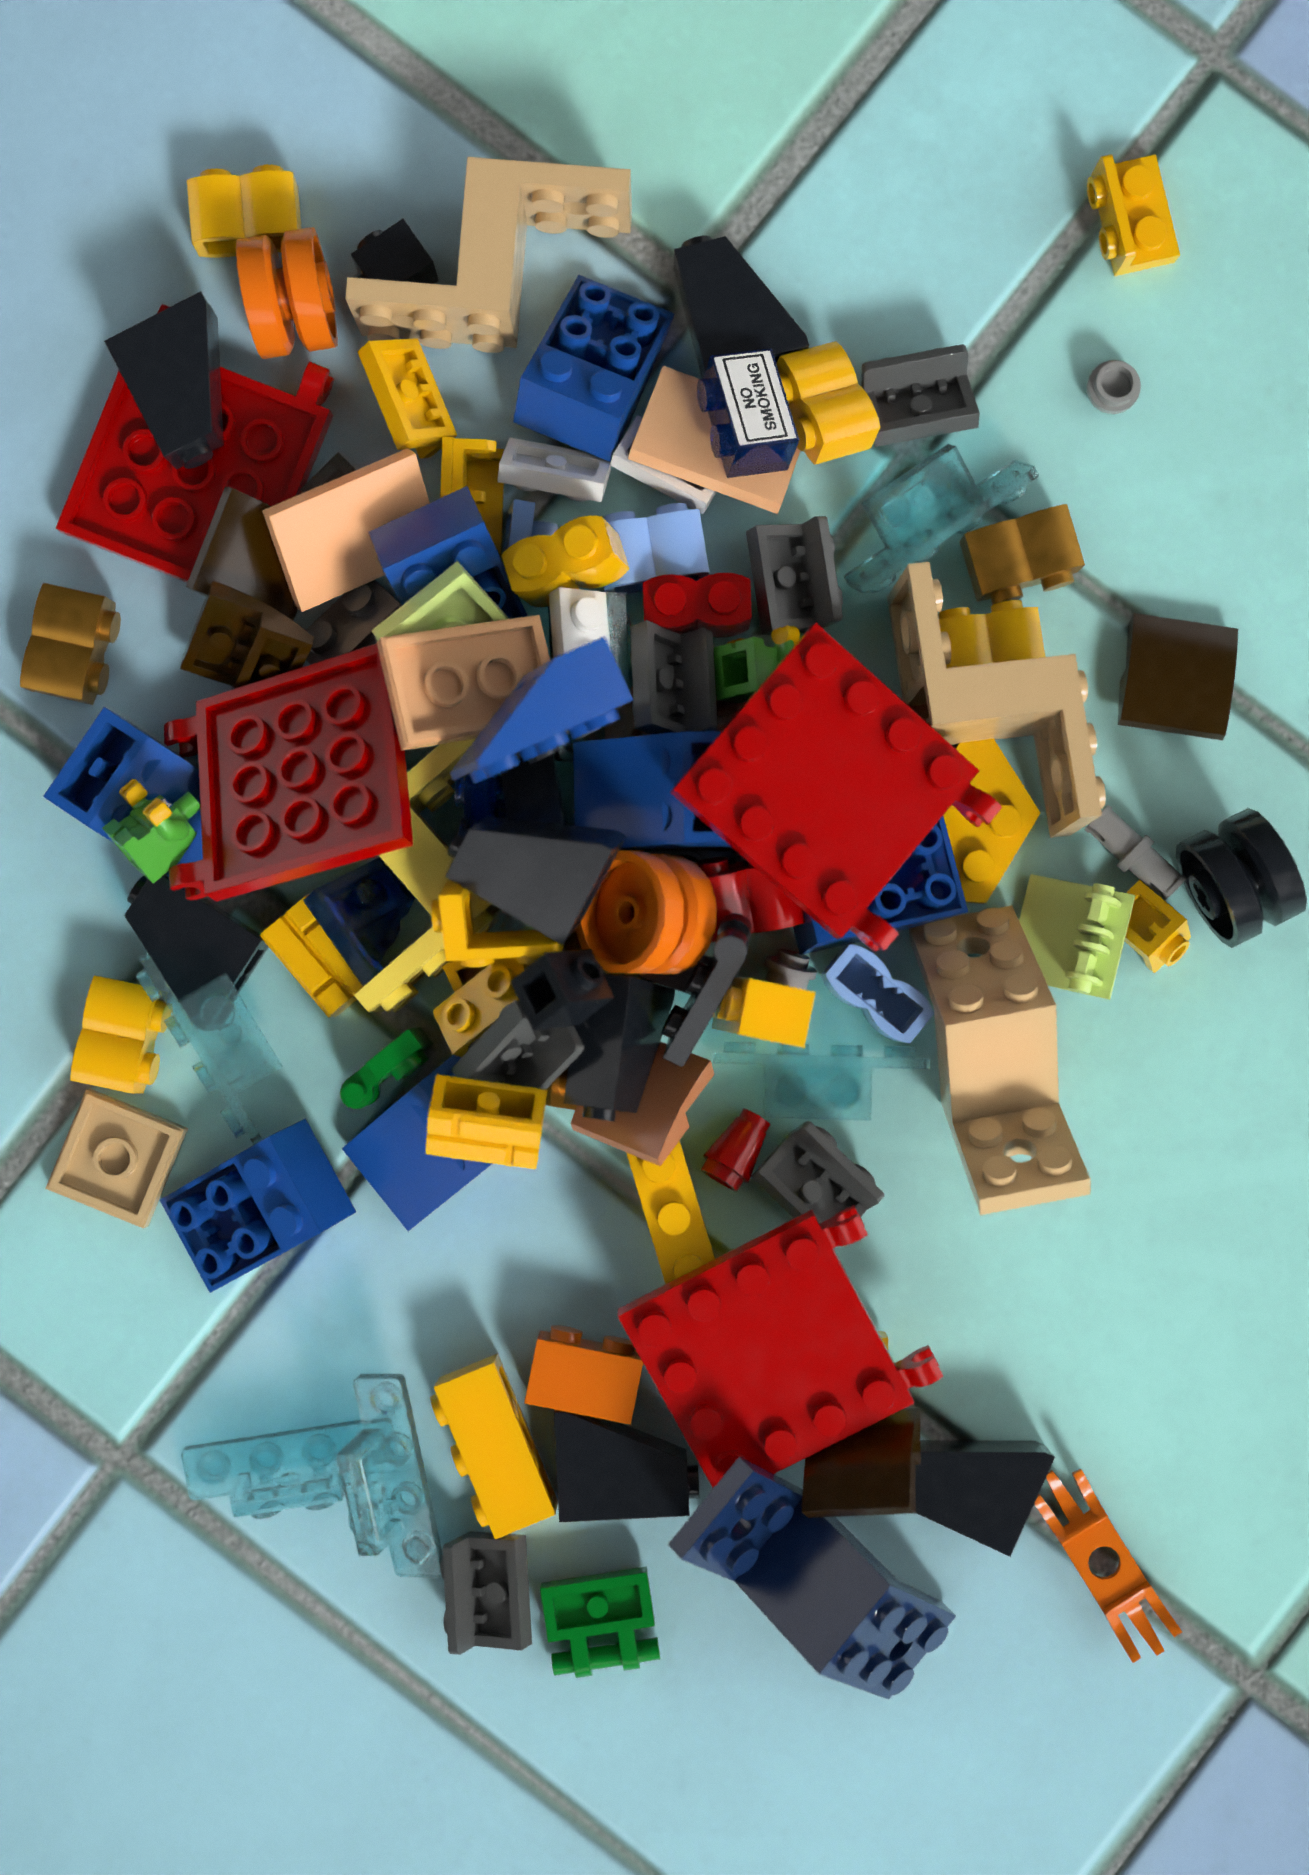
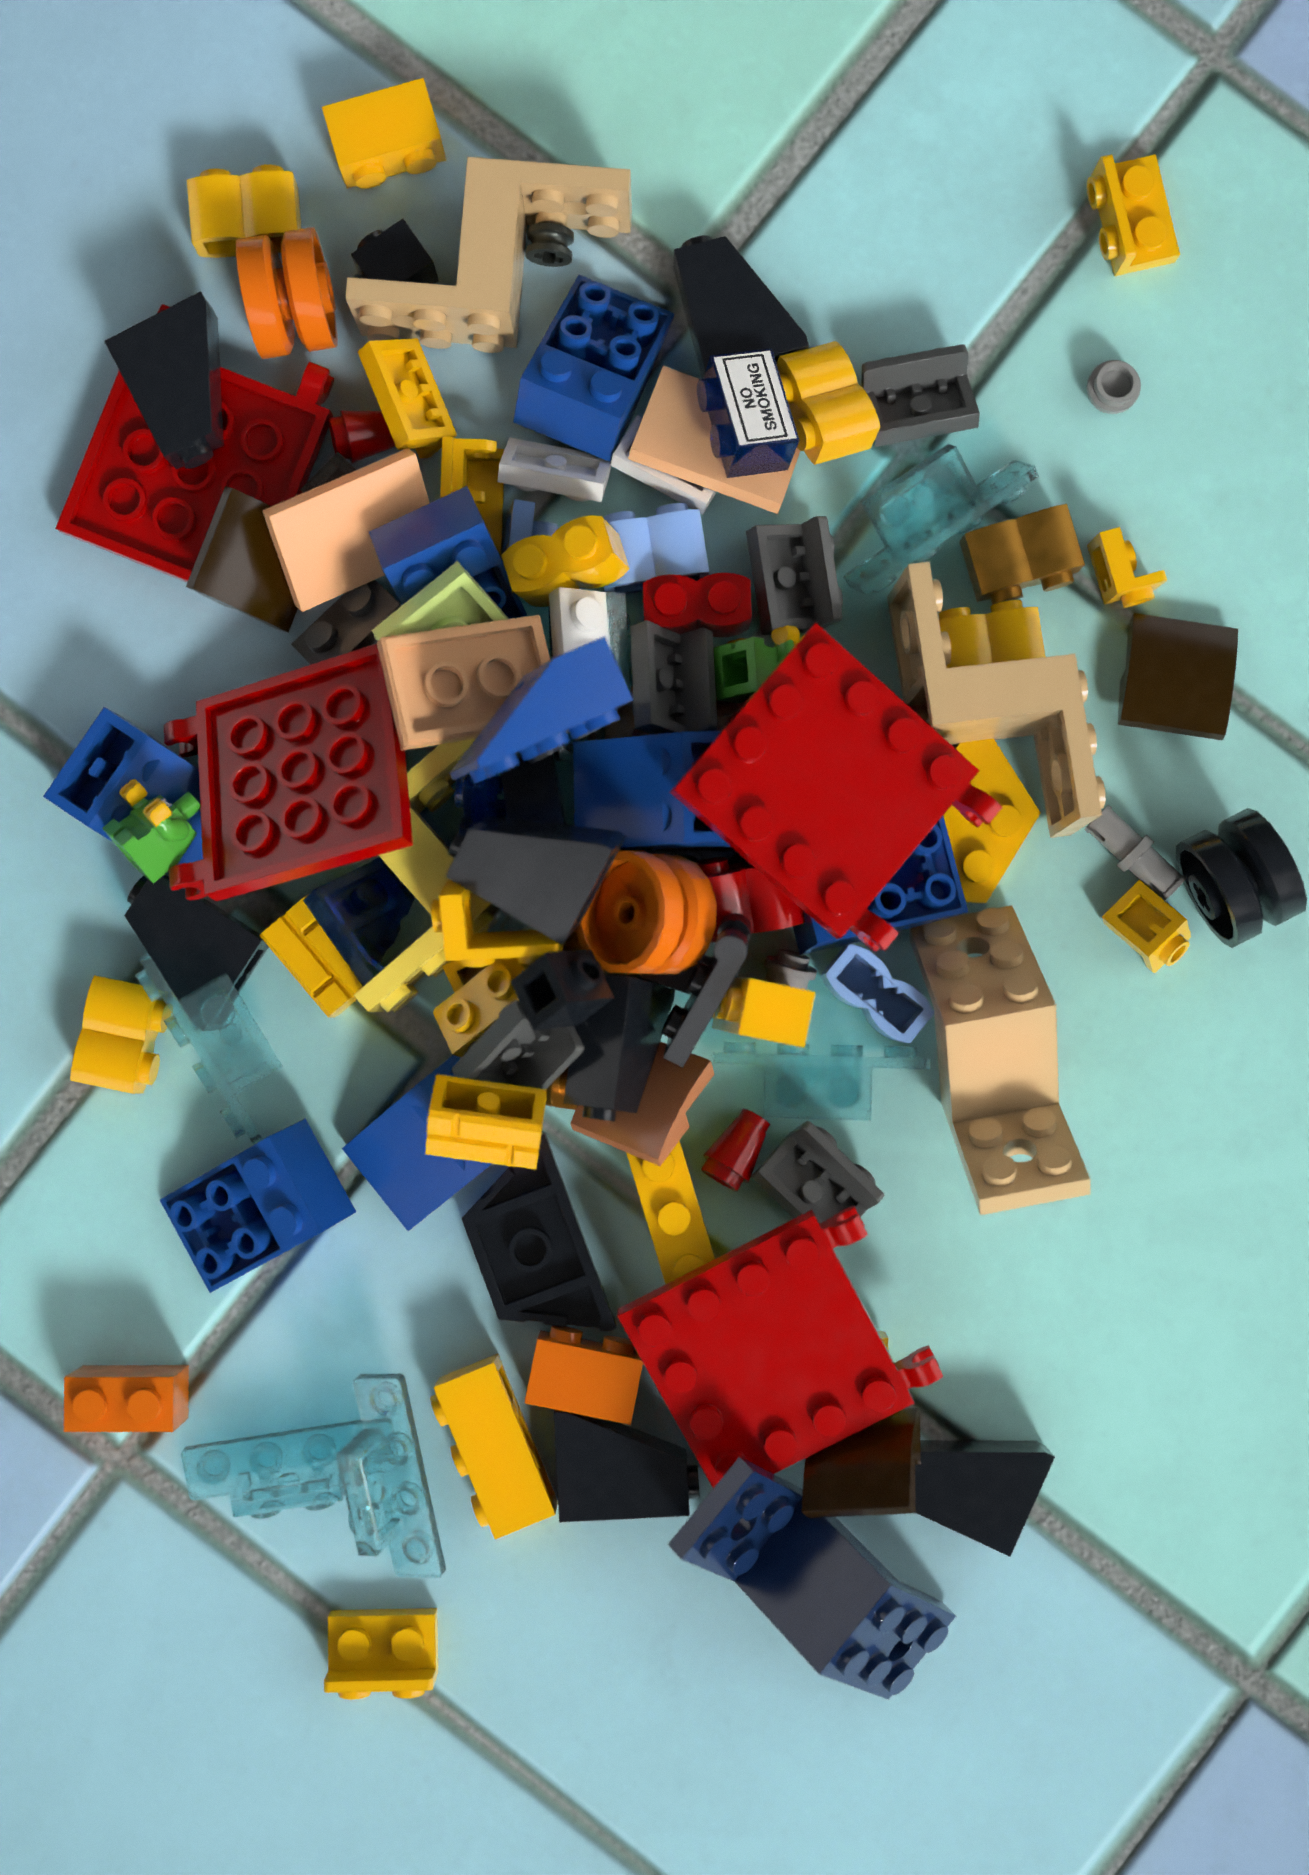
pearl gold brick [20,583,121,705] -> none
tan tile [45,1089,188,1228] -> none
dark brown slope [180,580,314,690] -> none
green plate [340,1027,434,1109] -> none
dark grey bracket [440,1531,532,1655] -> none
green plate [540,1566,661,1678] -> none
yellowish green hinge [1019,874,1135,1000] -> none
orange piece [1034,1469,1182,1663] -> none
none -> orange brick [64,1365,189,1432]
none -> yellow brick [322,77,446,189]
none -> yellow bracket [324,1608,438,1700]
none -> red cone [328,410,396,464]
none -> black wing [461,1133,617,1331]
none -> pearl dark grey bush [525,223,574,267]
none -> yellow bracket [1087,527,1167,608]

